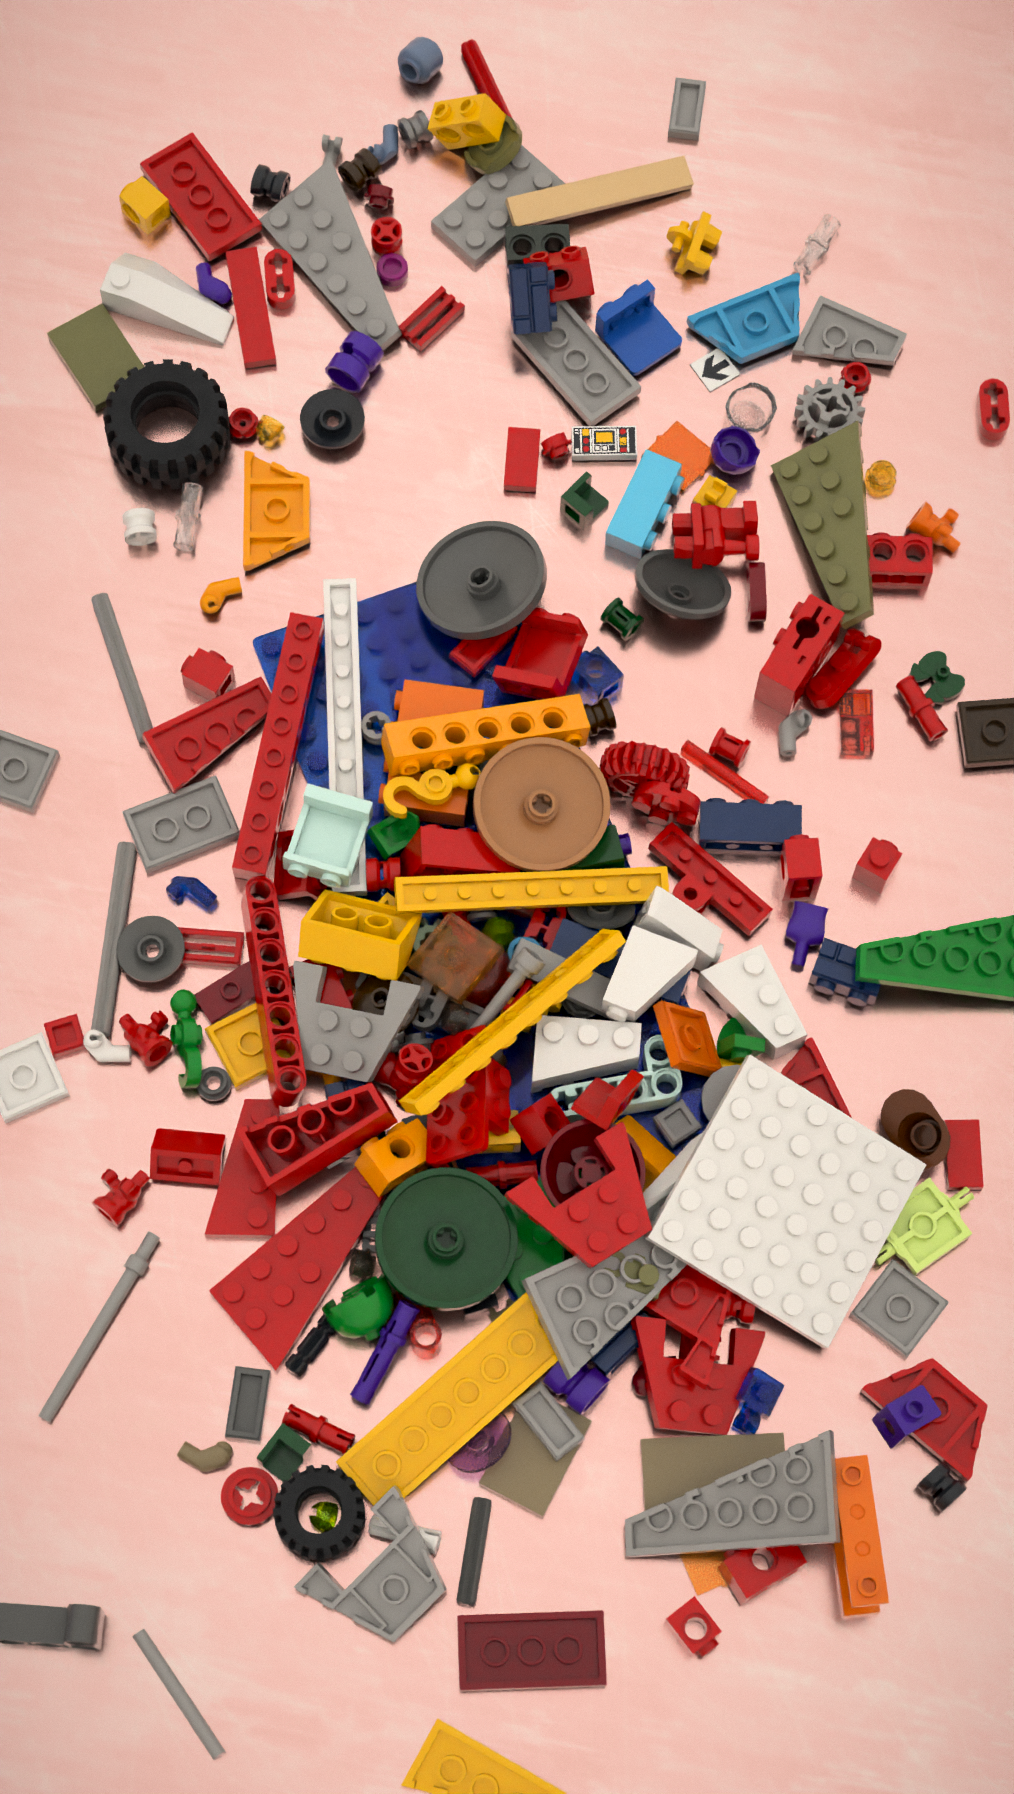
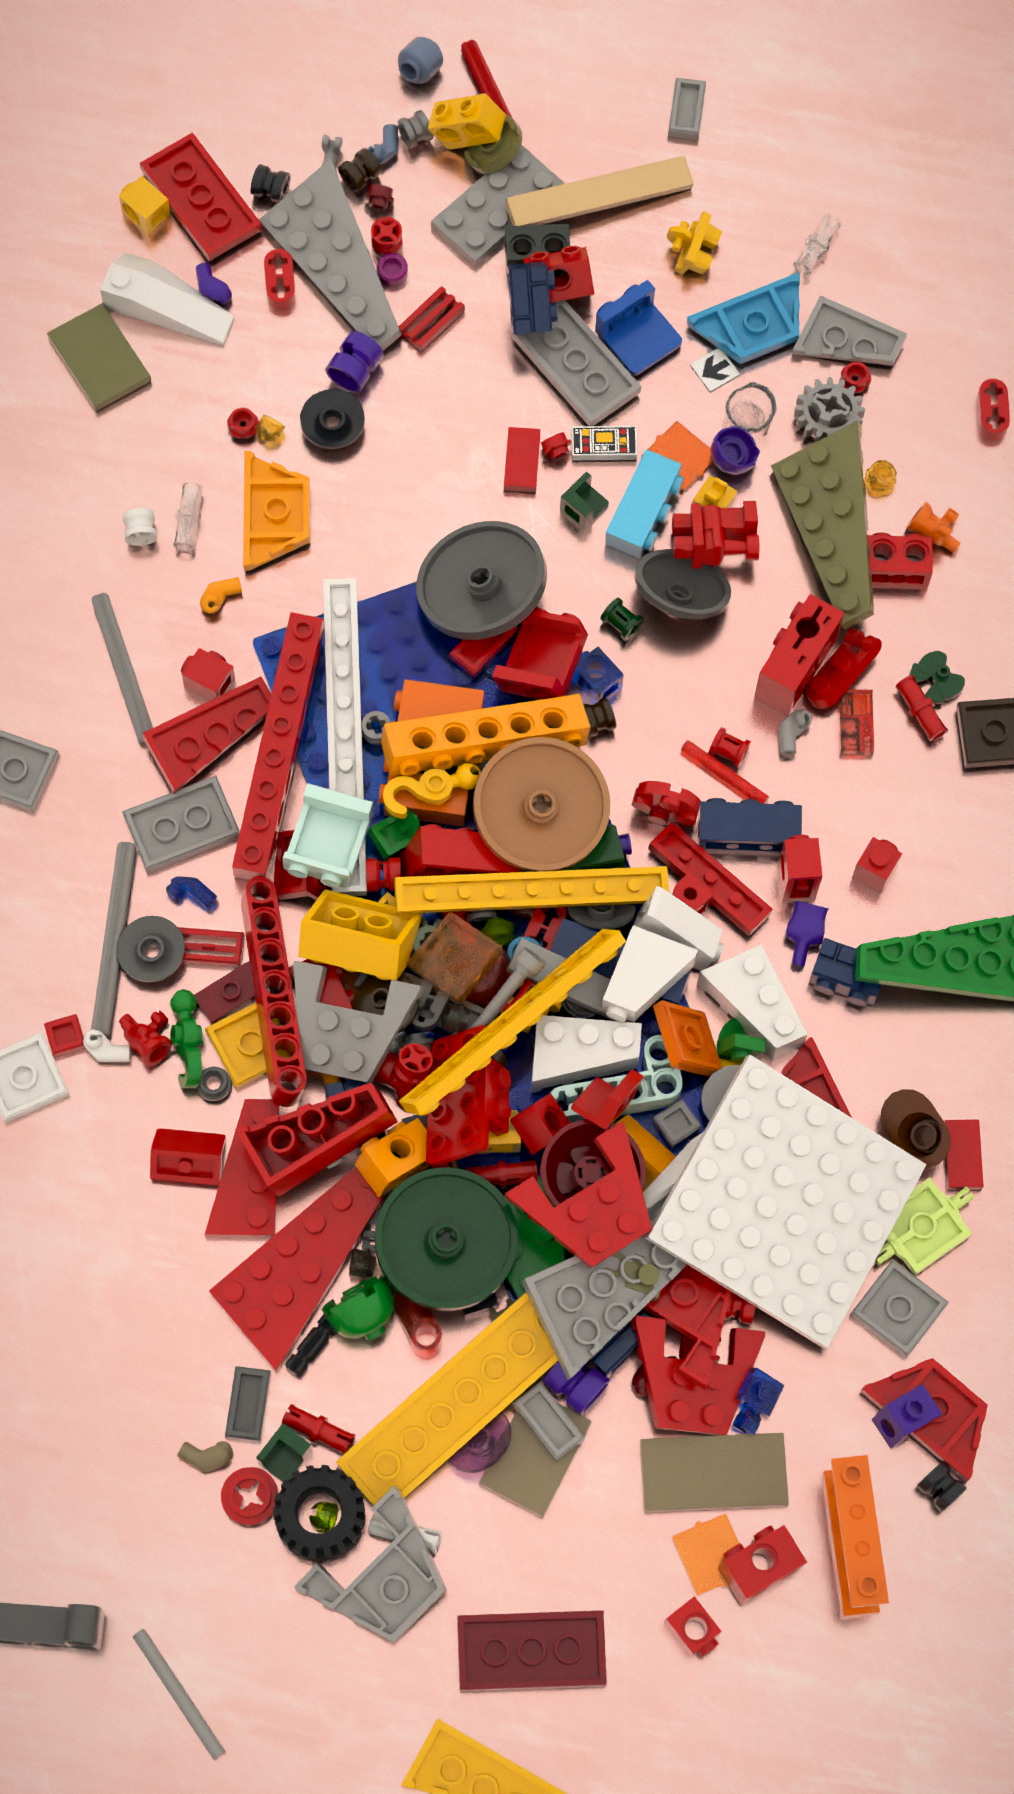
light grey bar [38,1231,160,1423] -> none
red piece [91,1168,150,1227] -> none
black tyre [103,359,230,490] -> none
red tile [225,247,277,369] -> none
dark purple pin [350,1299,420,1405] -> none
dark grey axle [457,1497,492,1606] -> none
red gear [599,741,690,799] -> none
light grey wing [625,1430,840,1558] -> none
dark red beam [746,562,767,622] -> none

